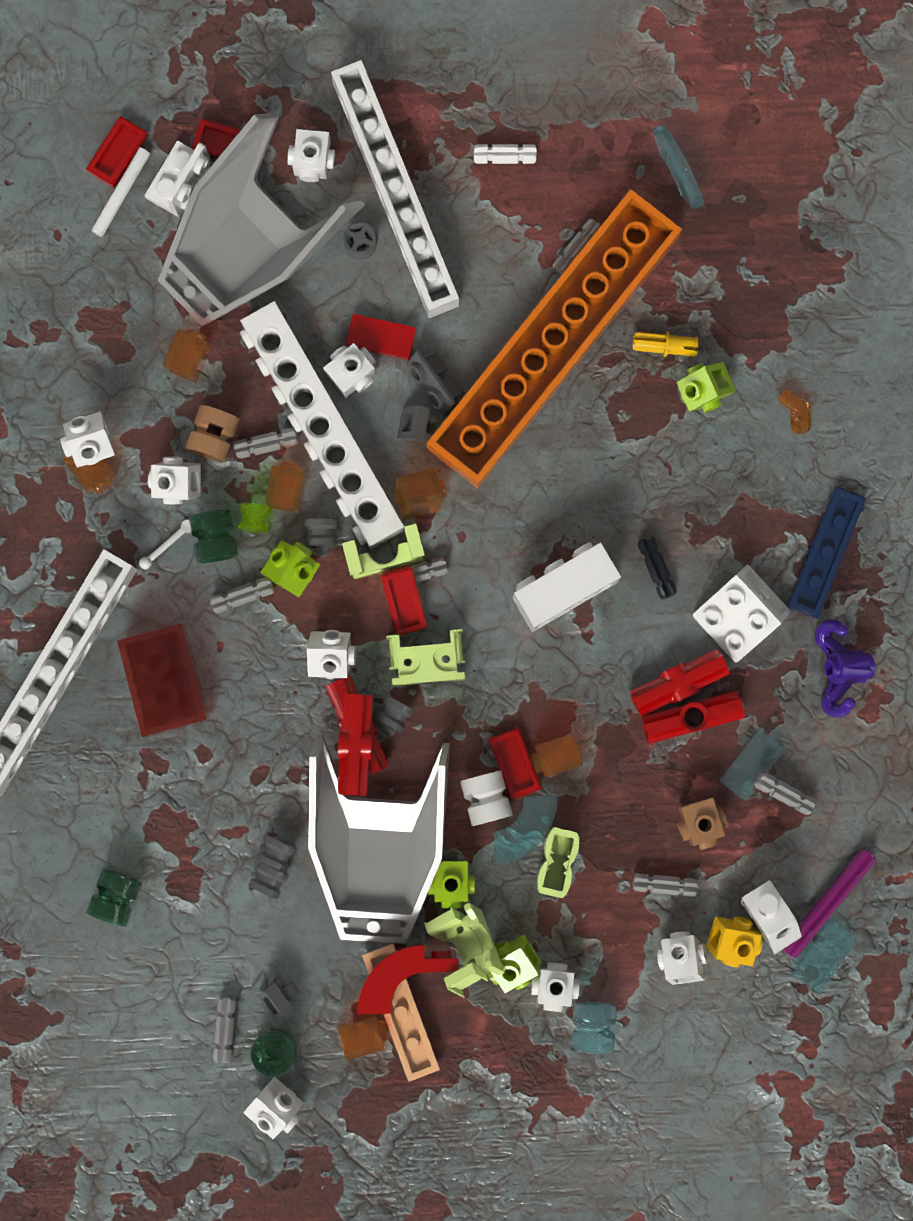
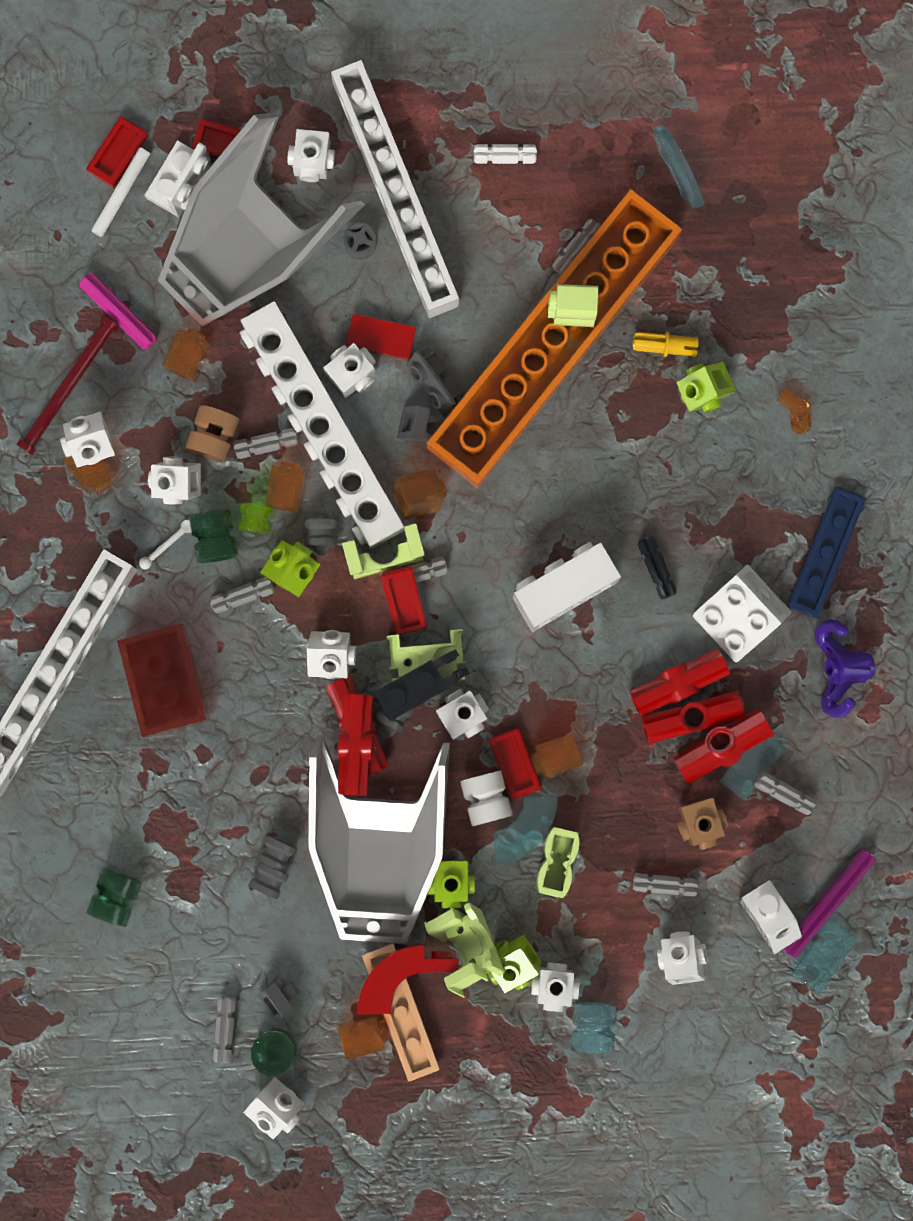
yellow brick [706,916,762,967] -> none
none -> dark red bar [16,315,120,455]
none -> dark pink axle [79,273,157,350]
none -> black hinge [373,649,470,722]
none -> white brick [436,689,489,740]
none -> yellowish green brick [548,284,598,327]
none -> red piece [673,709,775,784]

